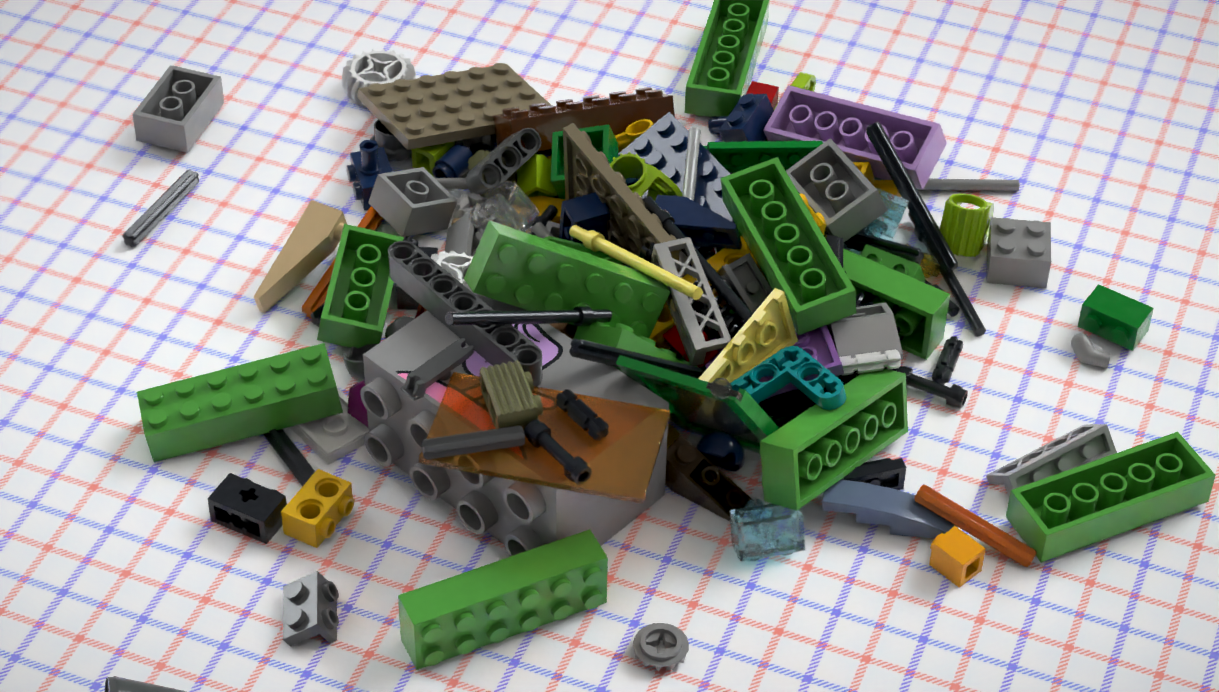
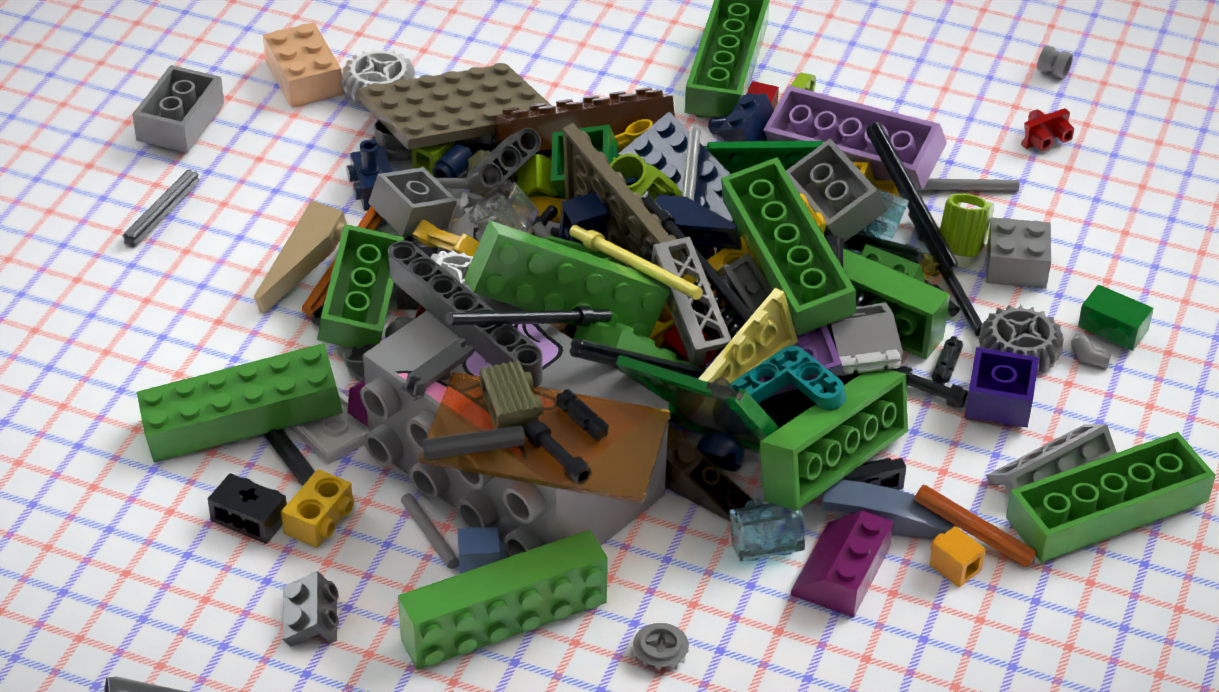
none -> light nougat brick [262,22,343,108]
none -> light grey bar [401,493,459,568]
none -> yellow piece [412,219,480,257]
none -> medium blue brick [458,527,507,574]
none -> magenta slope [790,510,894,618]
none -> dark purple brick [964,347,1039,428]
none -> light grey gear [979,304,1064,373]
none -> red hips [1021,108,1075,152]
none -> light grey wheel [1037,45,1073,79]

